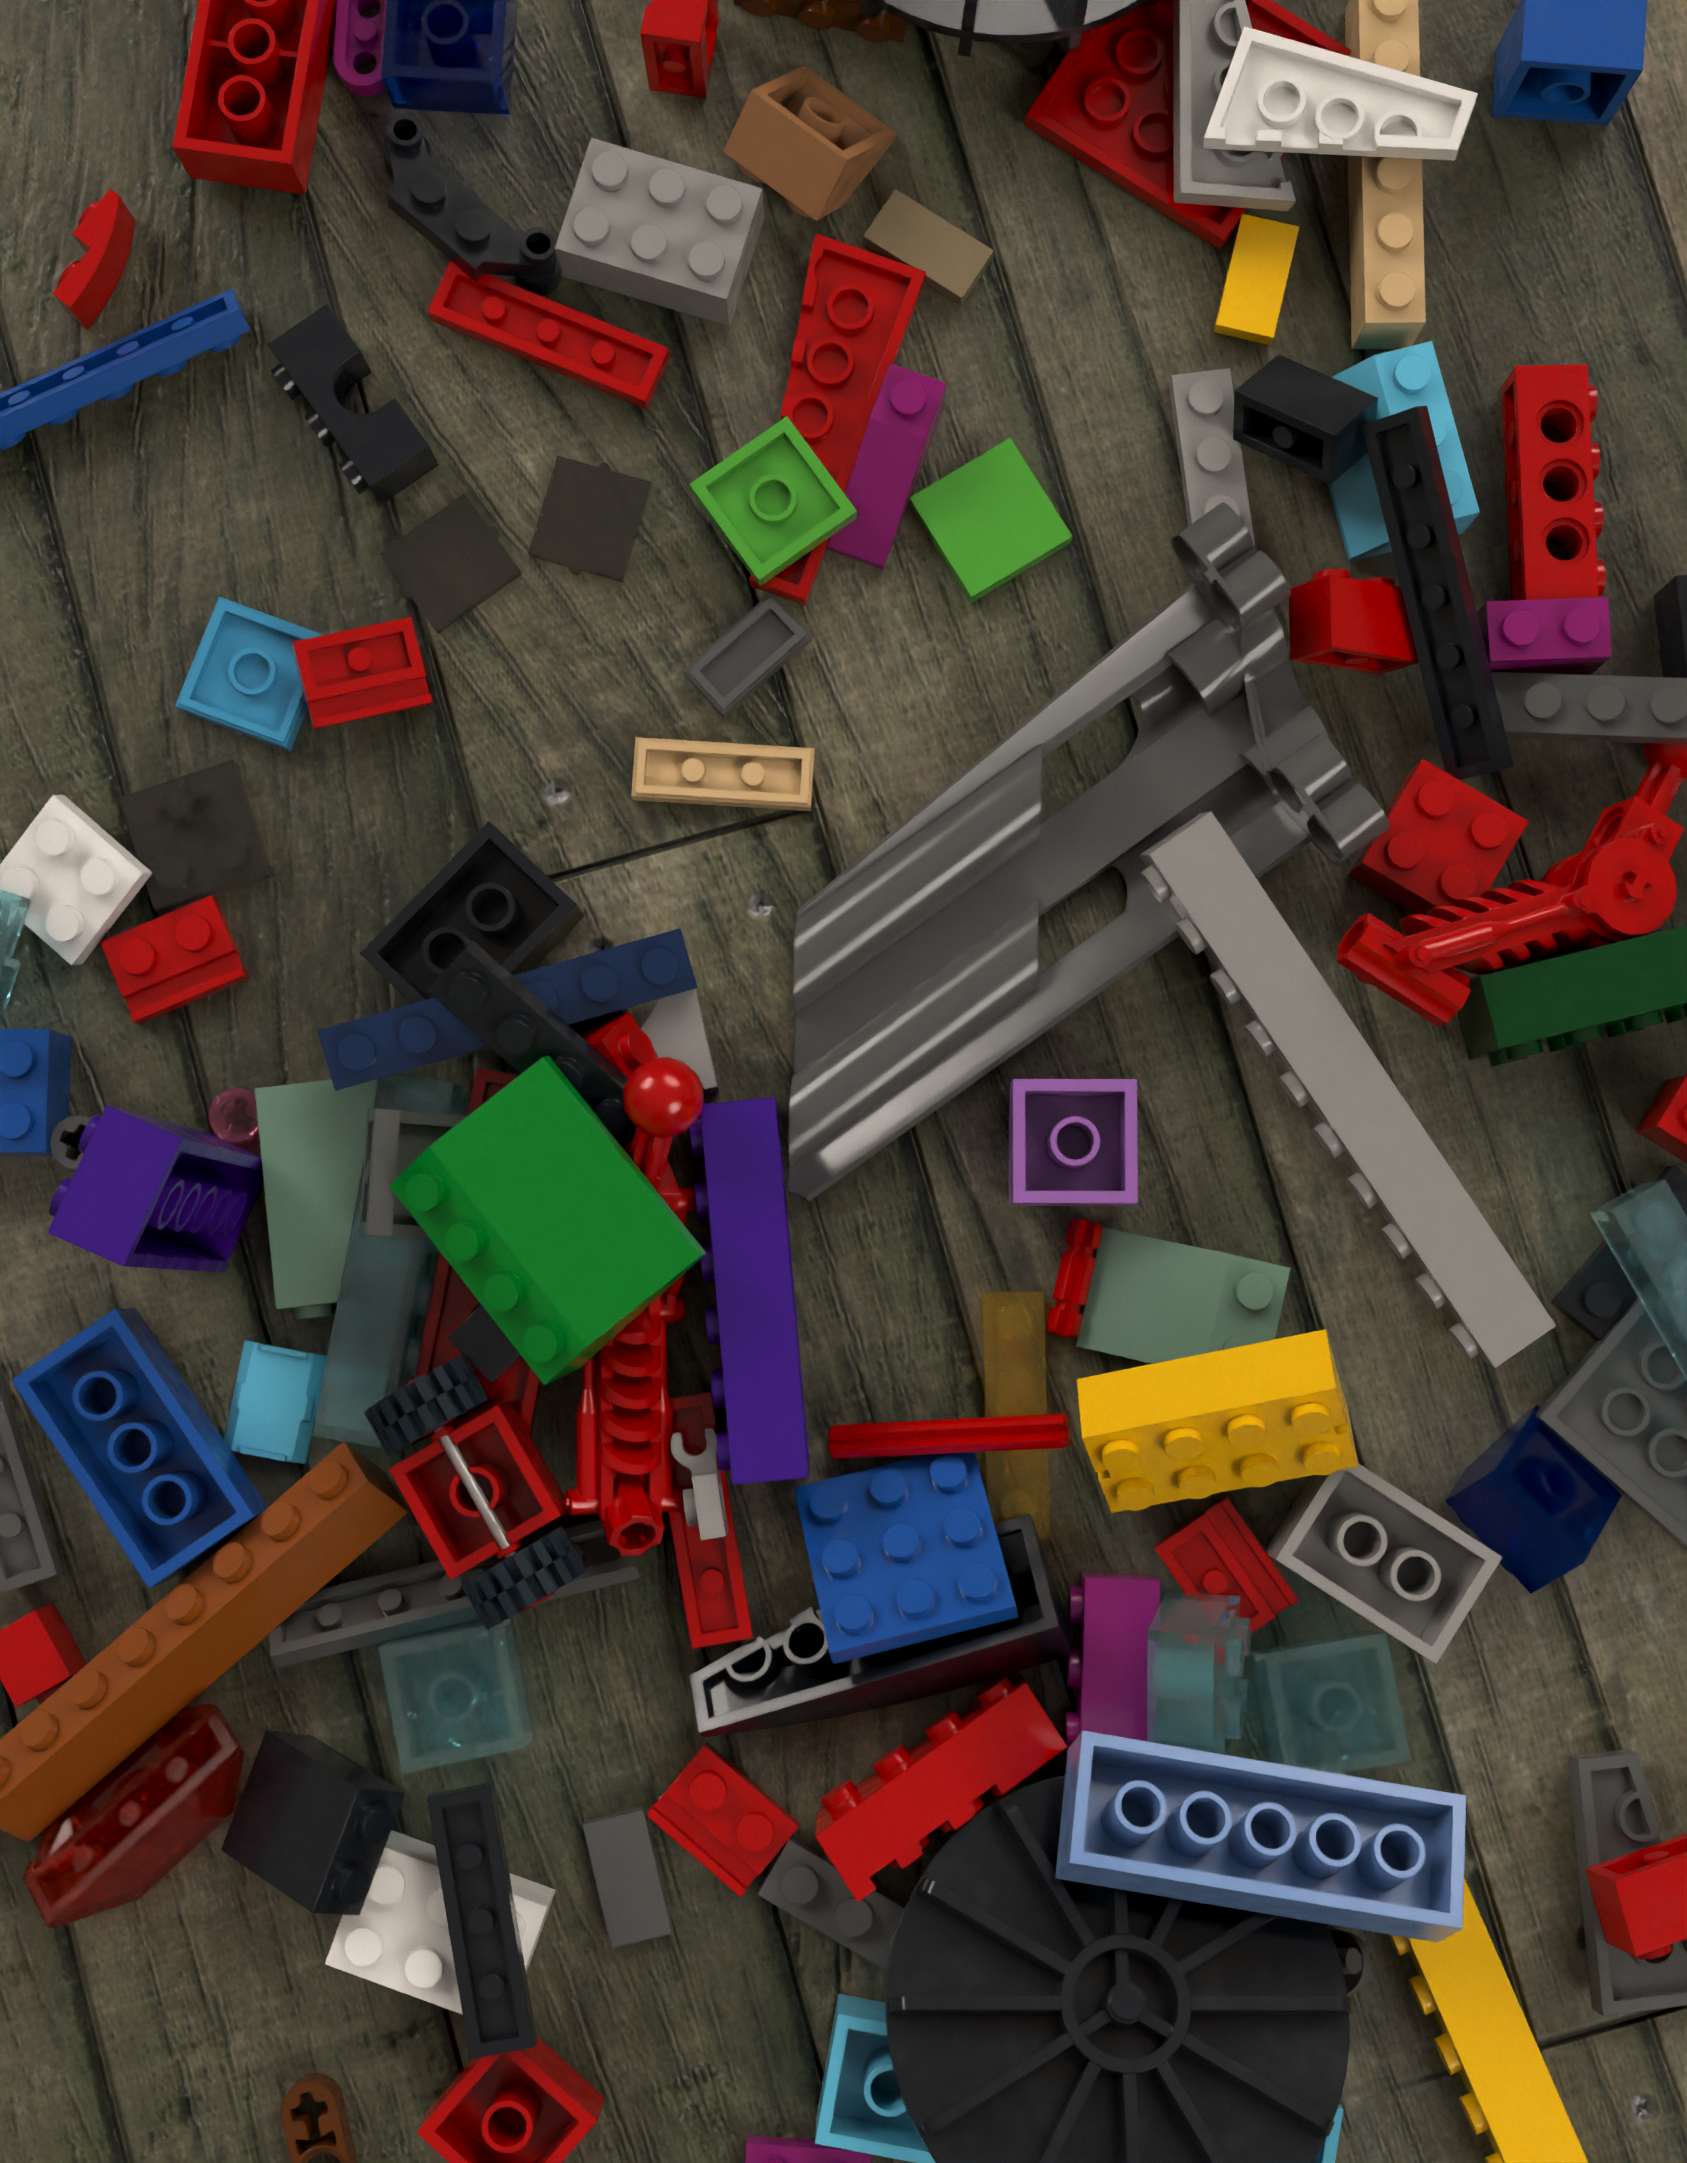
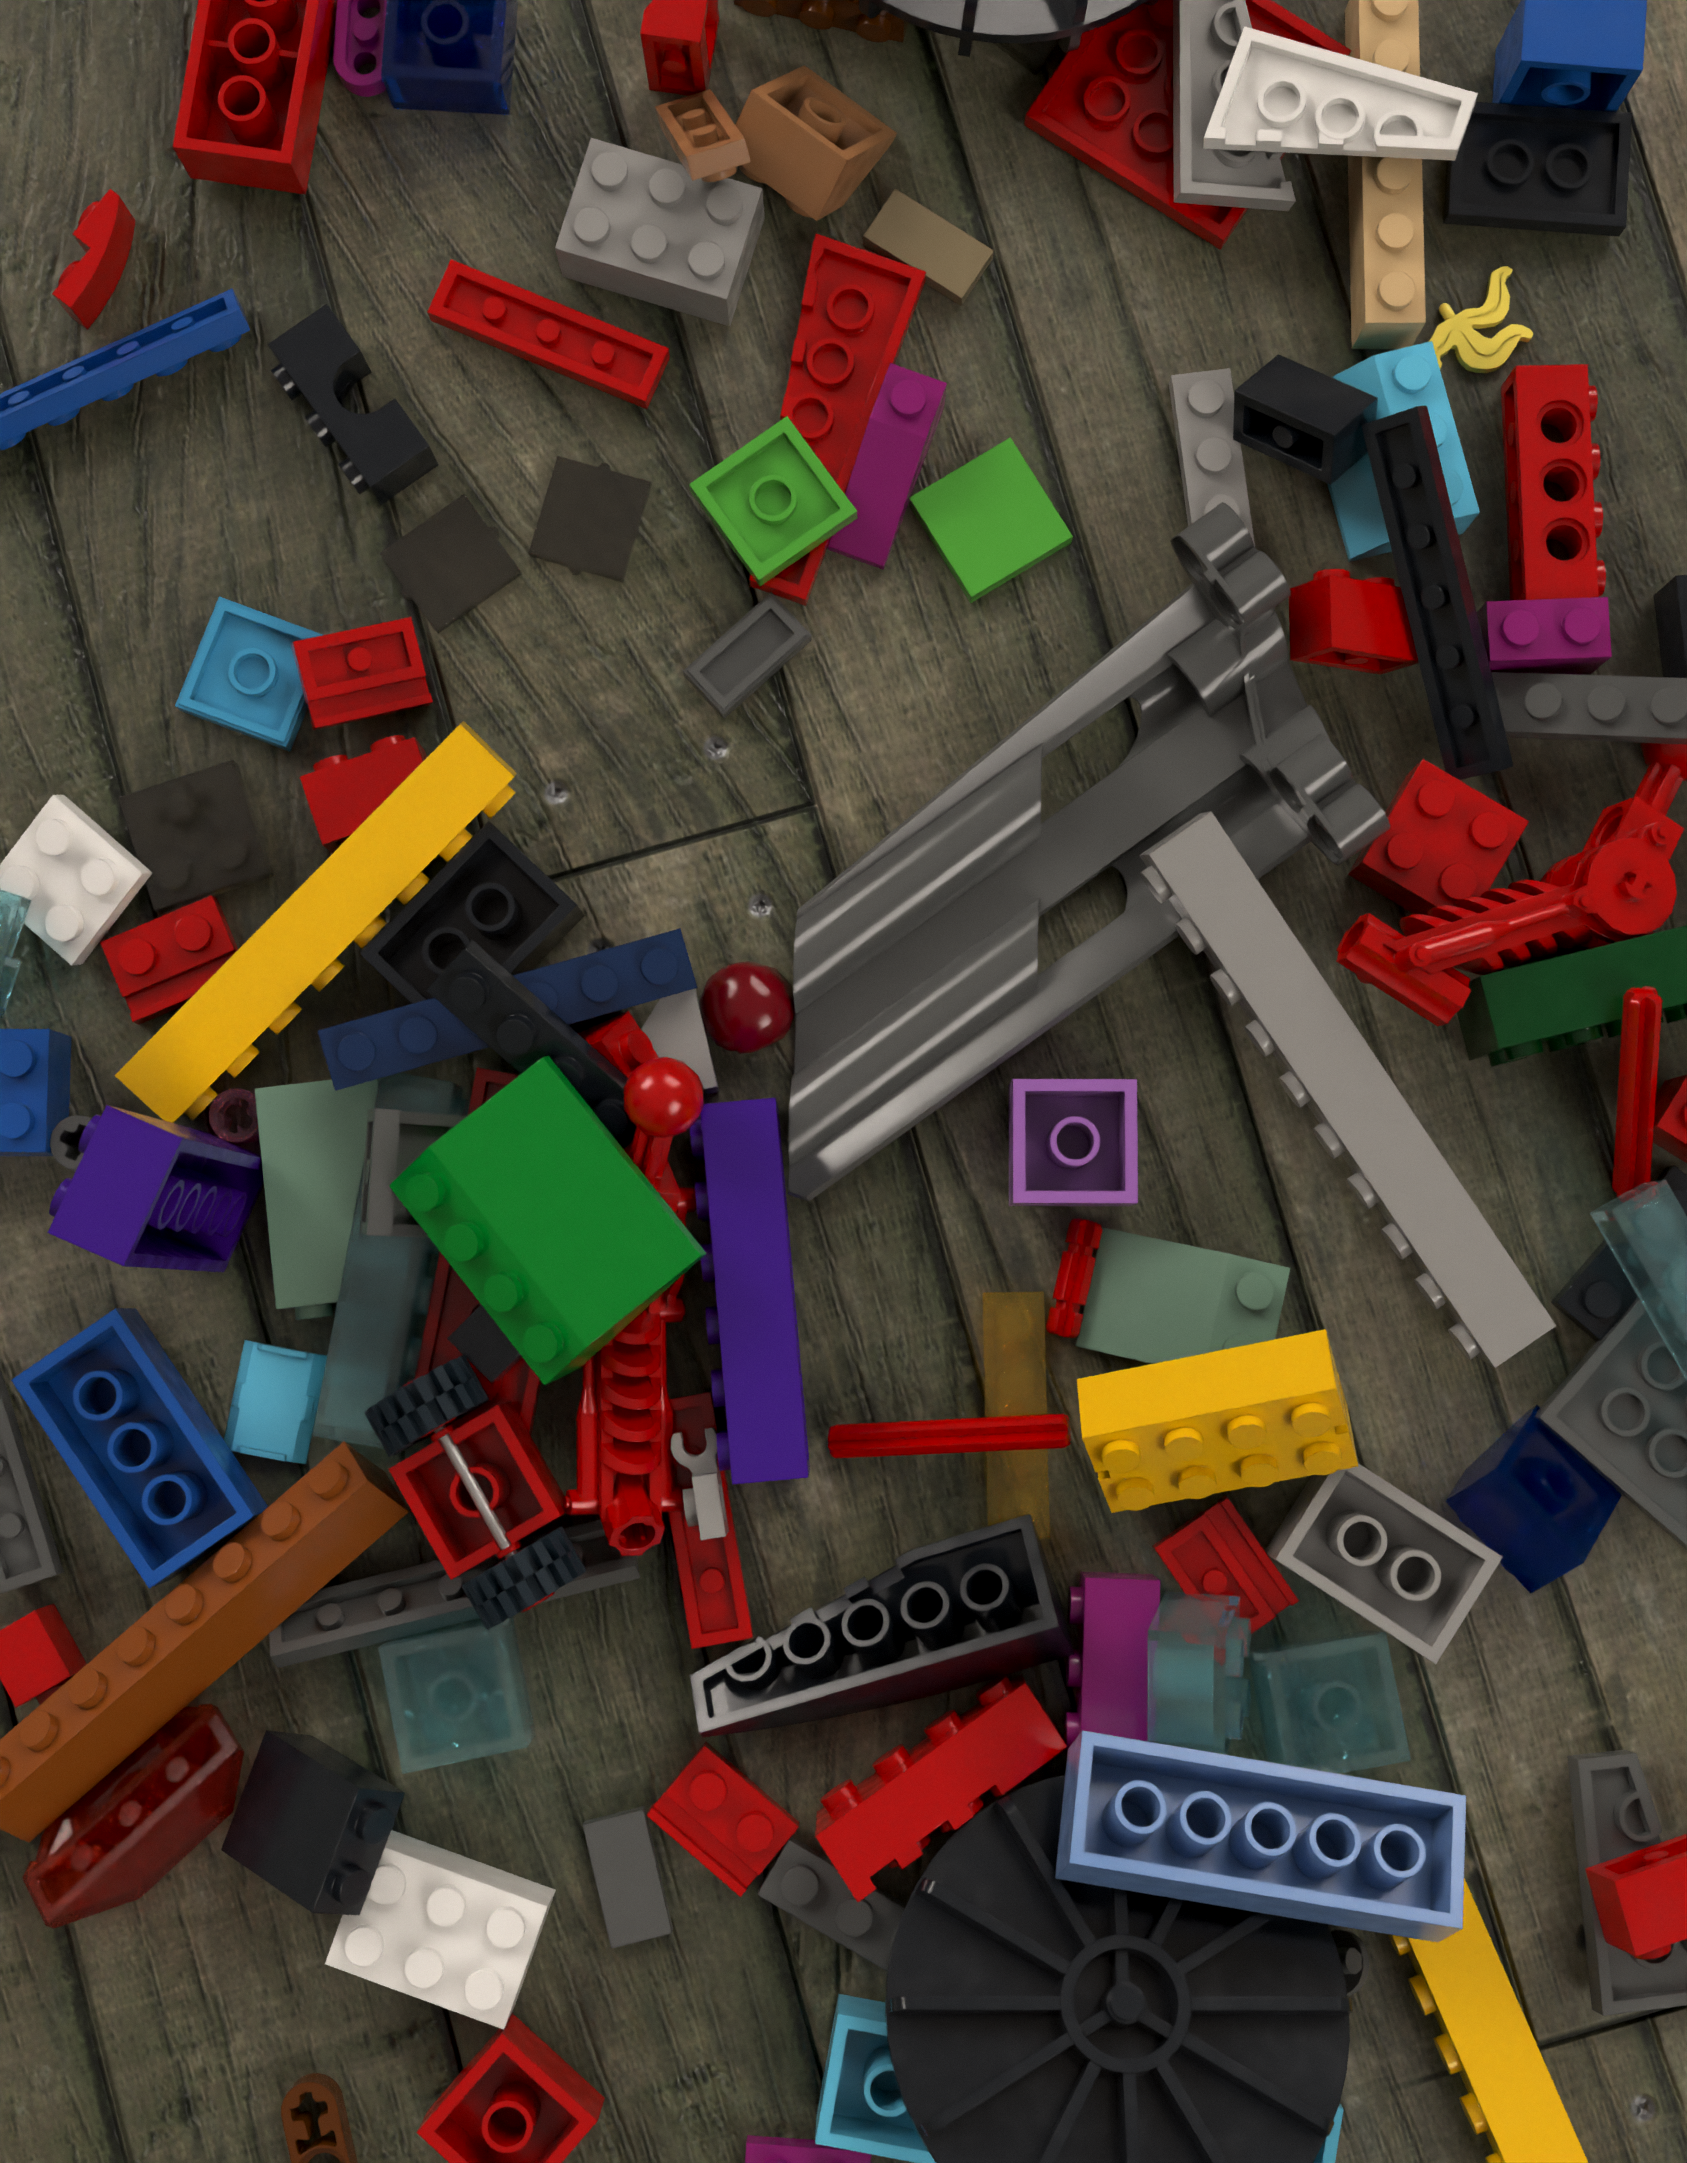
black plate [383,114,562,296] -> none
black plate [427,1782,537,2059] -> none
tan tile [631,737,815,811] -> none
blue plate [794,1452,1018,1664] -> none
yellow tile [1213,214,1299,345] -> none
none -> yellow brick [115,721,517,1123]
none -> red brick [300,735,427,854]
none -> medium nougat plate [655,89,751,182]
none -> dark red hair [698,961,795,1054]
none -> light yellow piece [1429,266,1533,373]
none -> black plate [1443,102,1632,237]
none -> red axle [1612,986,1663,1203]

